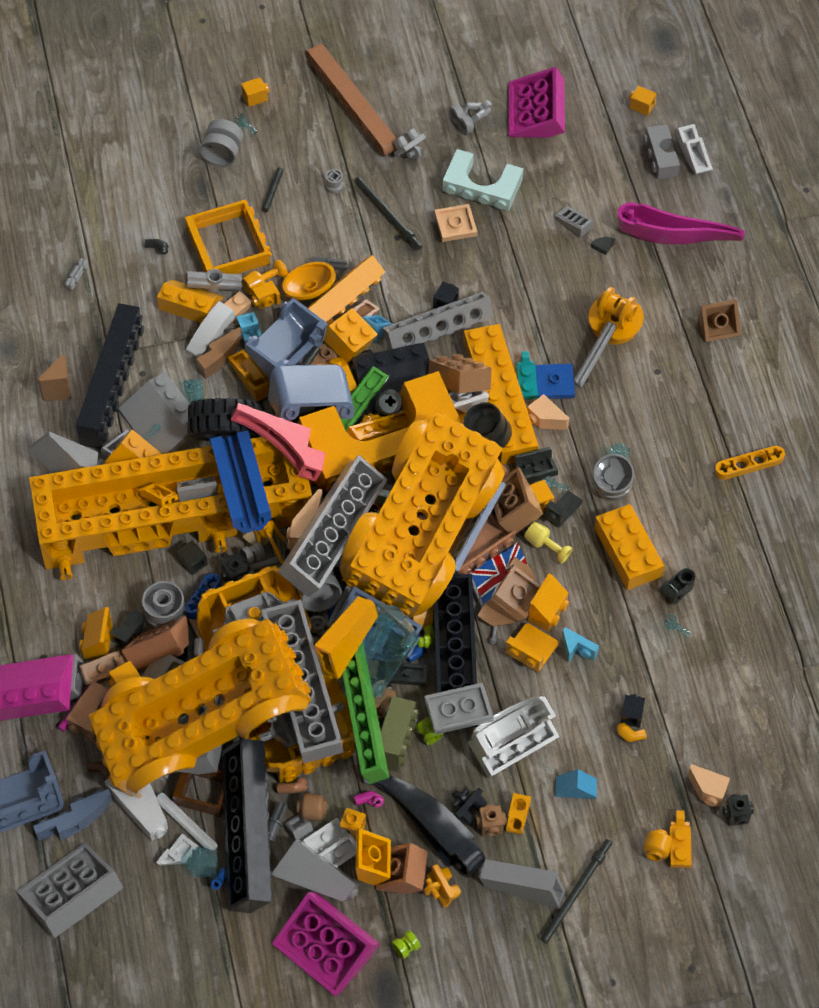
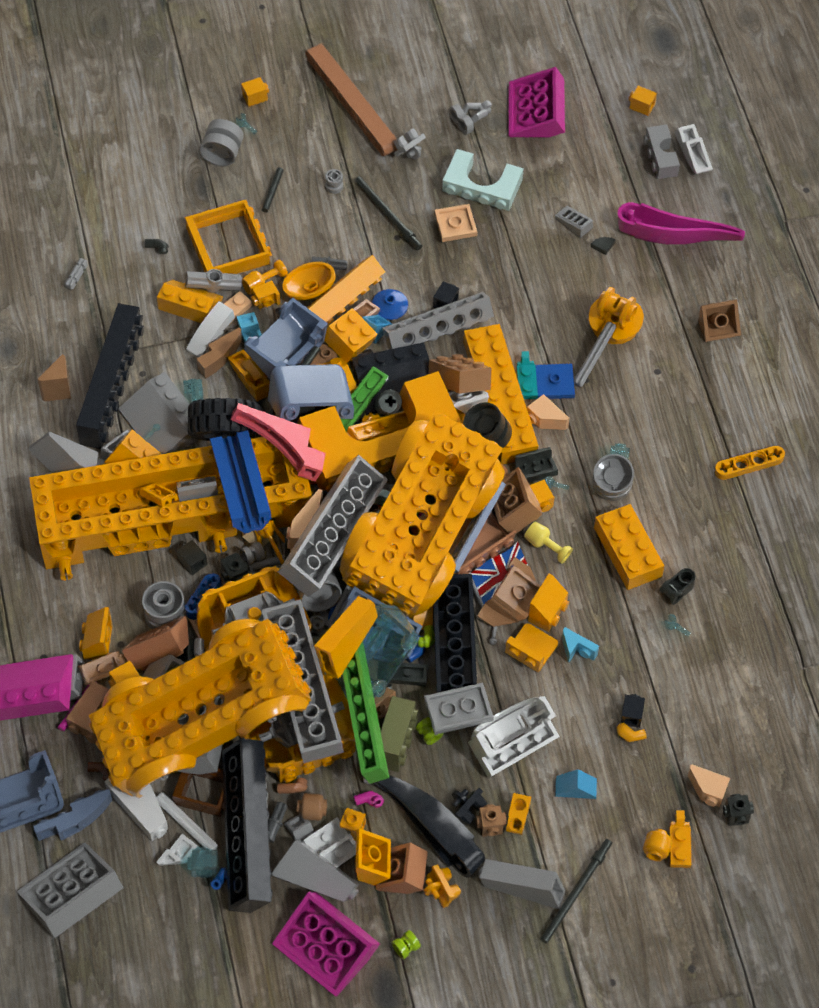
pearl dark grey leg [109,610,144,648] -> none
pearl dark grey bracket [544,491,583,528] -> none
none -> blue dish [372,289,408,320]

